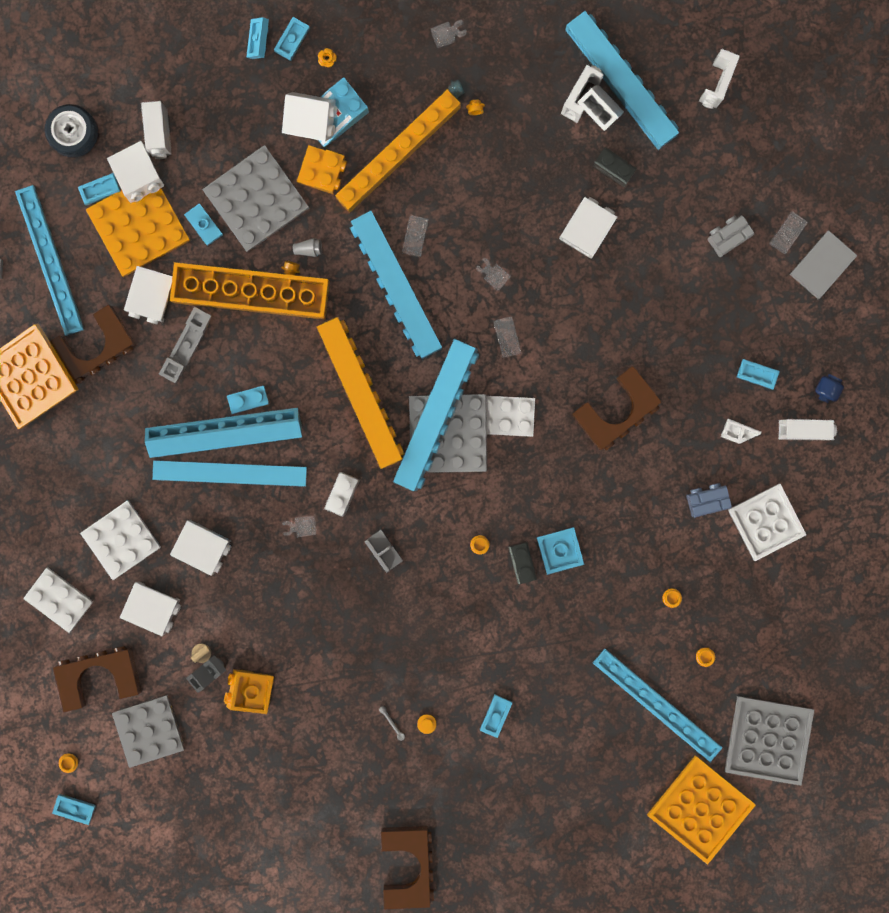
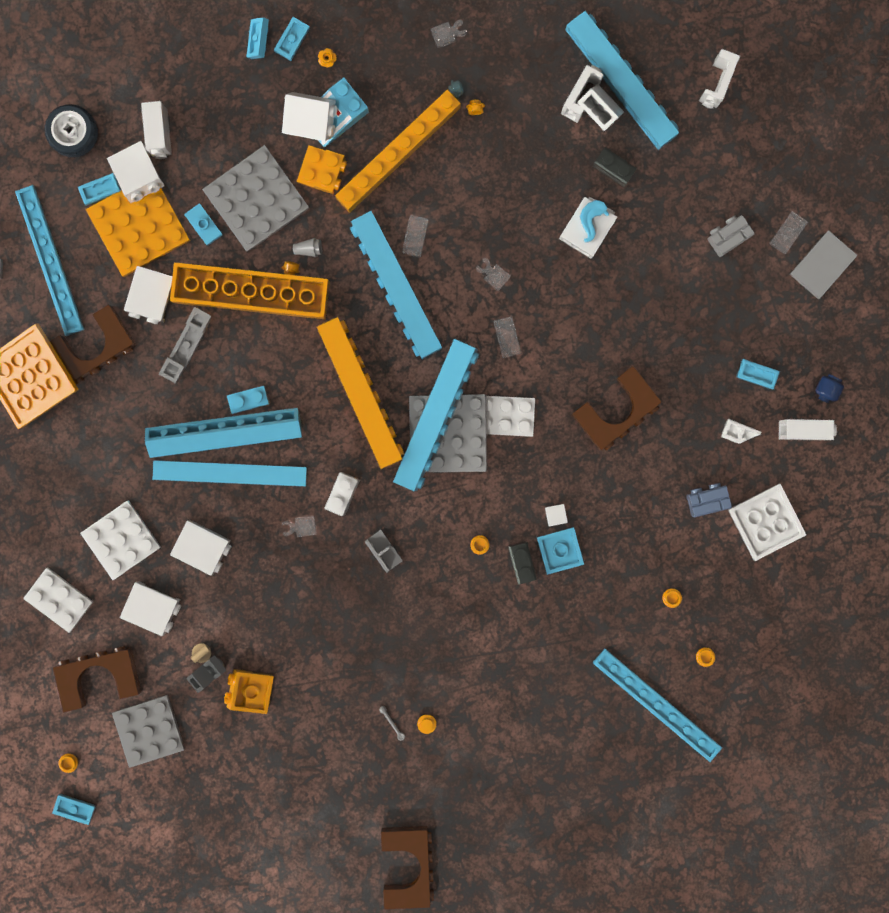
medium azure plate [480,694,512,738] -> none
light orange plate [647,755,756,865] -> none
light grey plate [724,696,814,786] -> none
none -> white tile [545,504,568,526]
none -> medium azure piece [580,200,609,242]

